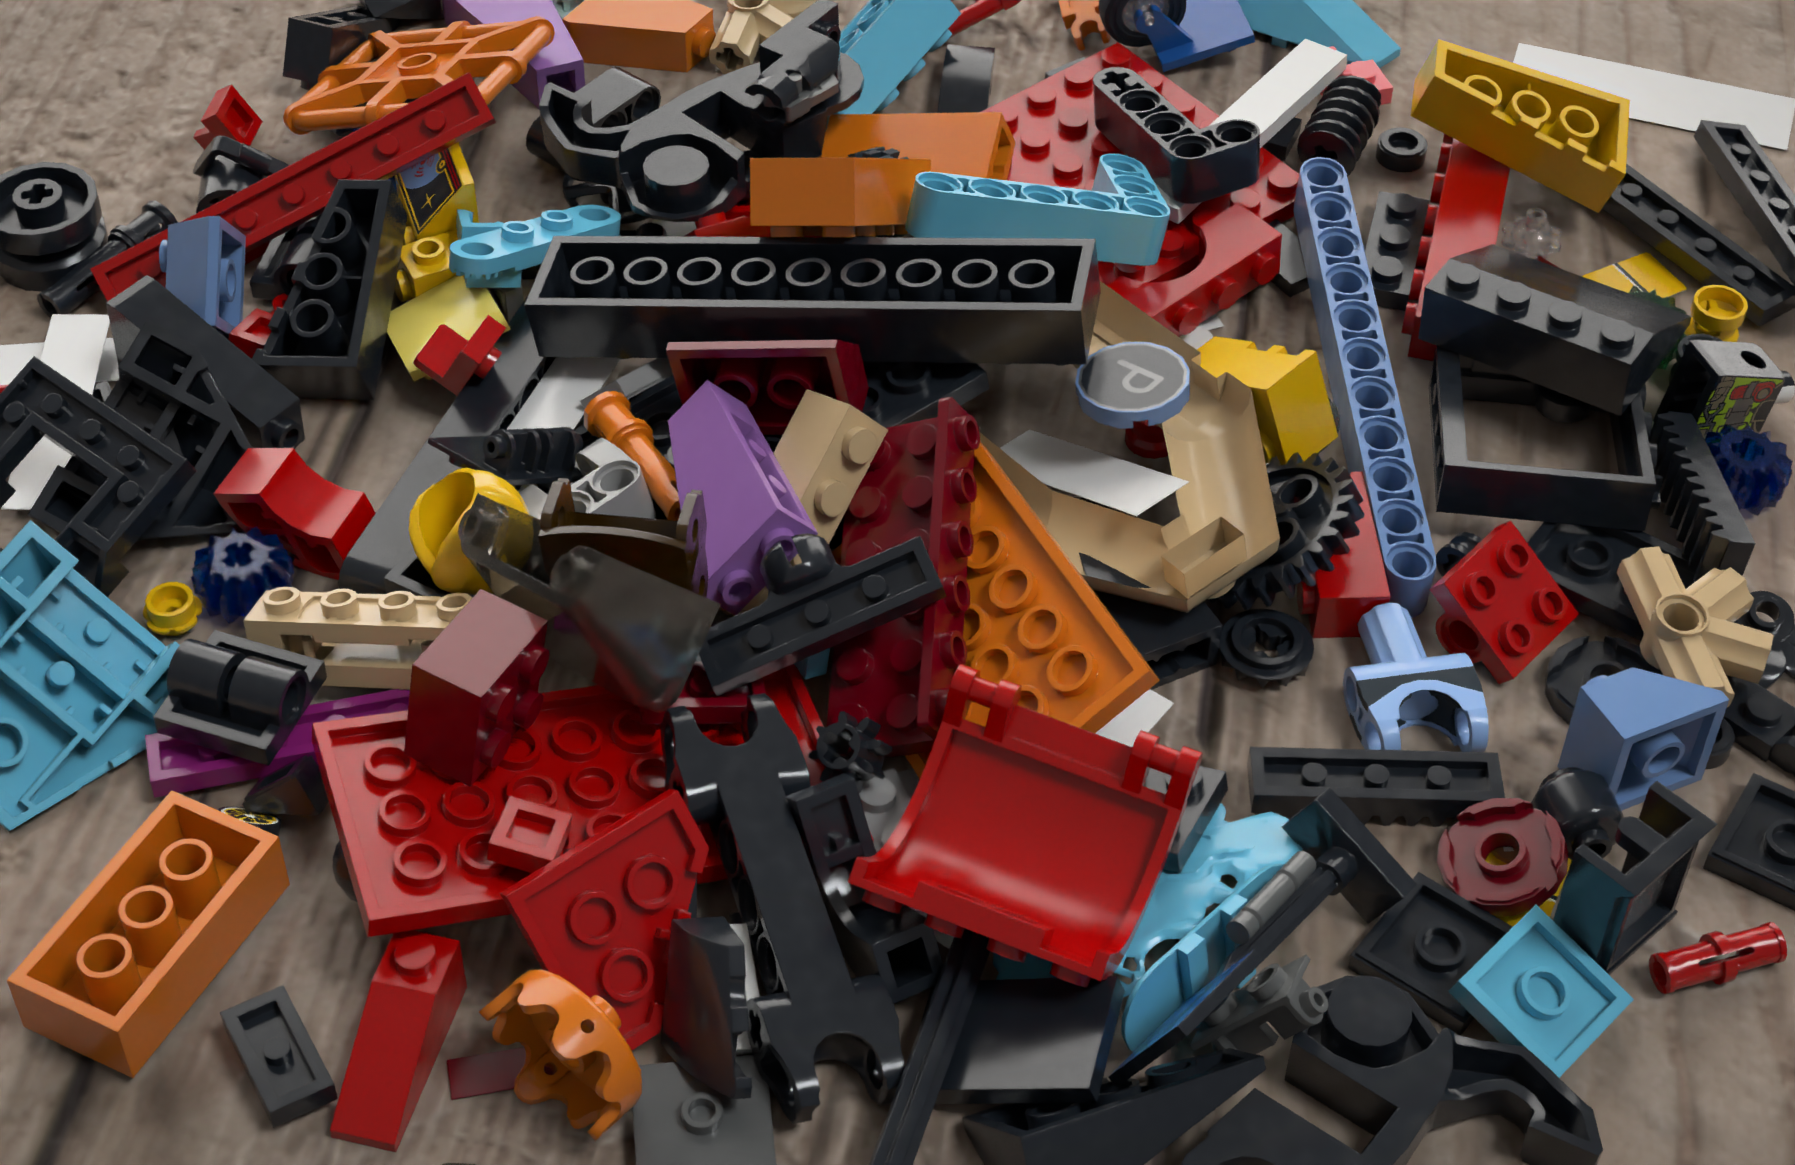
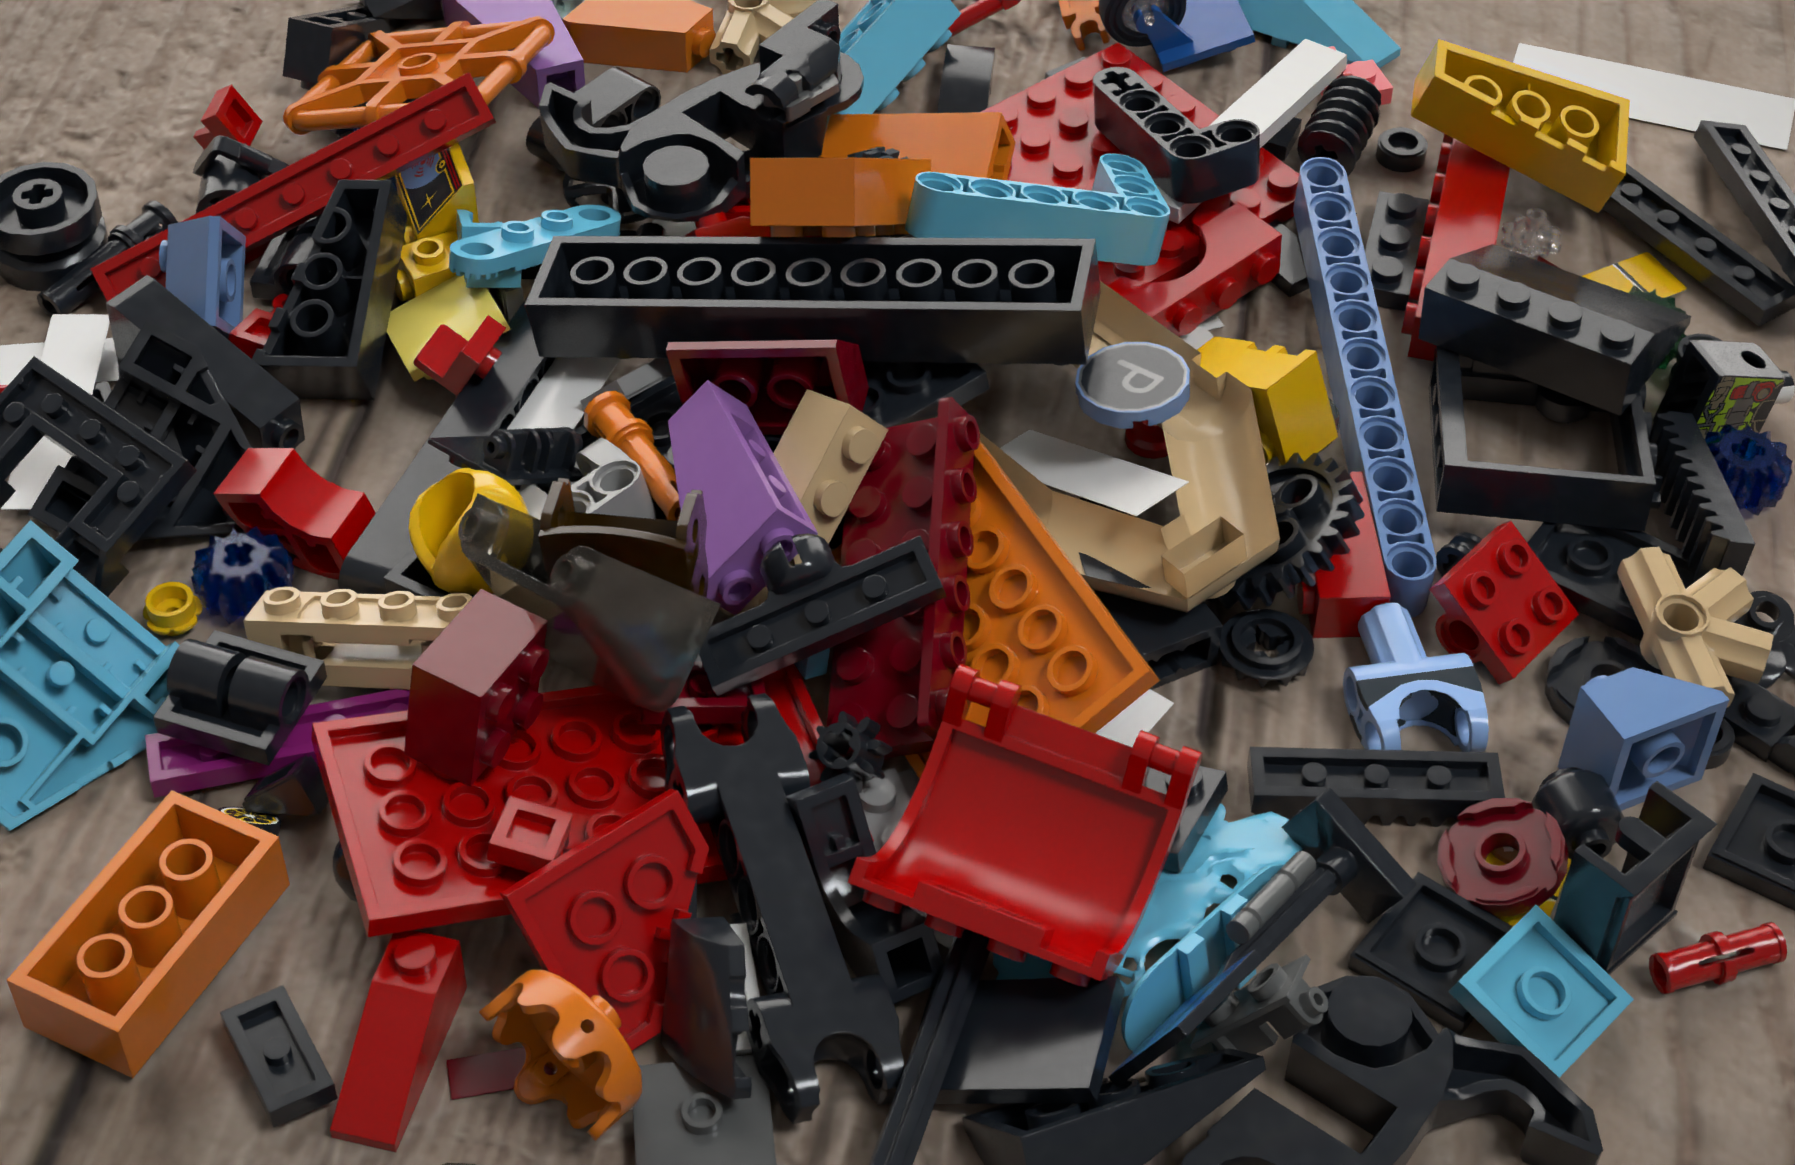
yellow wheel [1682,285,1748,342] -> none

